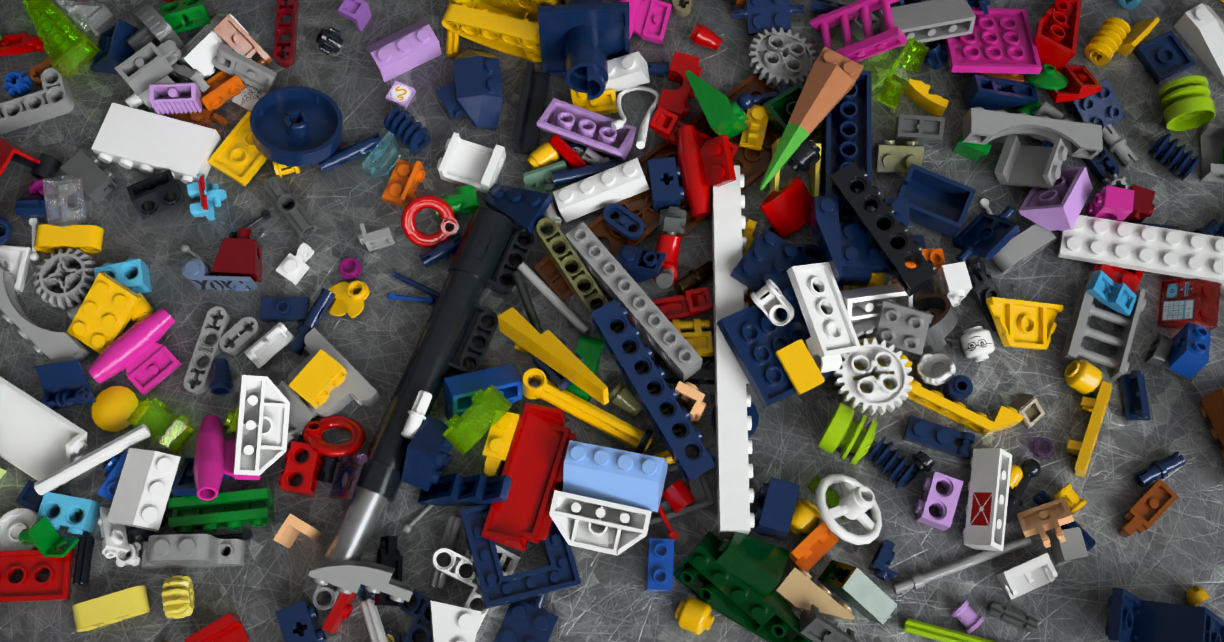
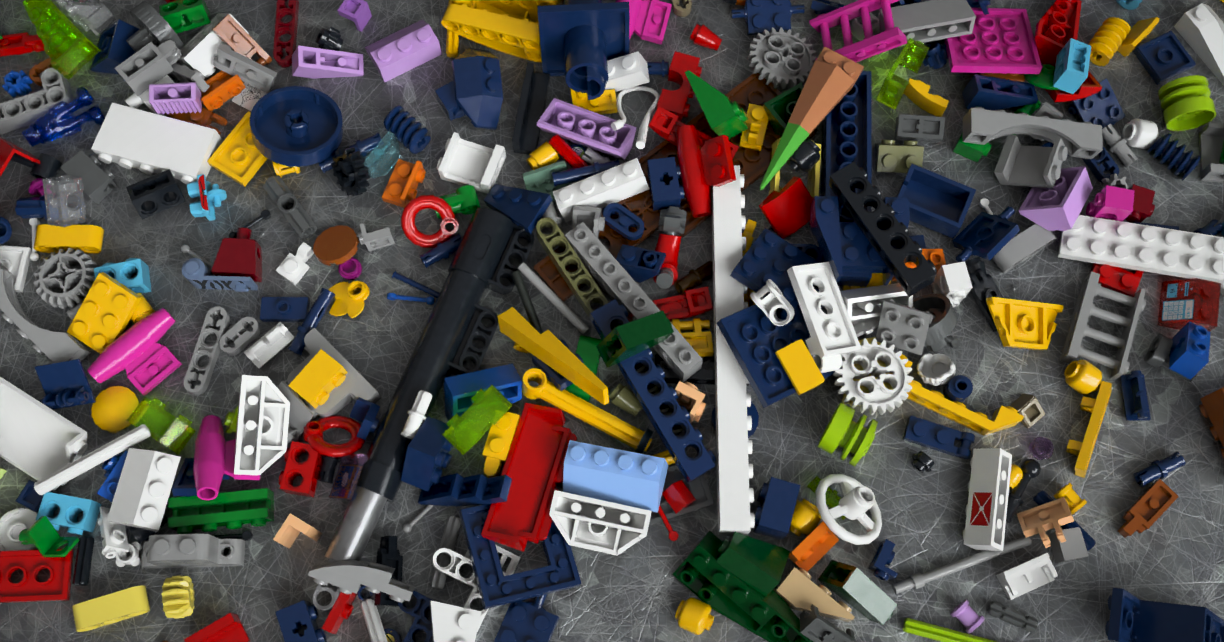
dark blue cone [208,358,233,395] -> none
tile [385,81,416,110] -> none
blue brick [646,538,674,593] -> none
dark blue pin [737,85,796,110] -> none
dark blue piece [866,436,921,489] -> none
lavender brick [915,471,964,531] -> none
white head [960,326,995,362] -> none
dark azure slope [1086,270,1138,316] -> none
yellow hinge [1186,586,1210,606] -> none
none -> clear blue piece [22,86,105,147]
none -> lavender slope [292,45,364,79]
none -> dark orange tile [313,225,359,266]
none -> black gear [332,146,370,196]
none -> dark blue bracket [350,397,380,440]
none -> light grey bracket [572,205,605,238]
none -> dark green slope [596,310,674,368]
none -> medium azure brick [1053,38,1091,94]
none -> white head [1122,118,1159,149]

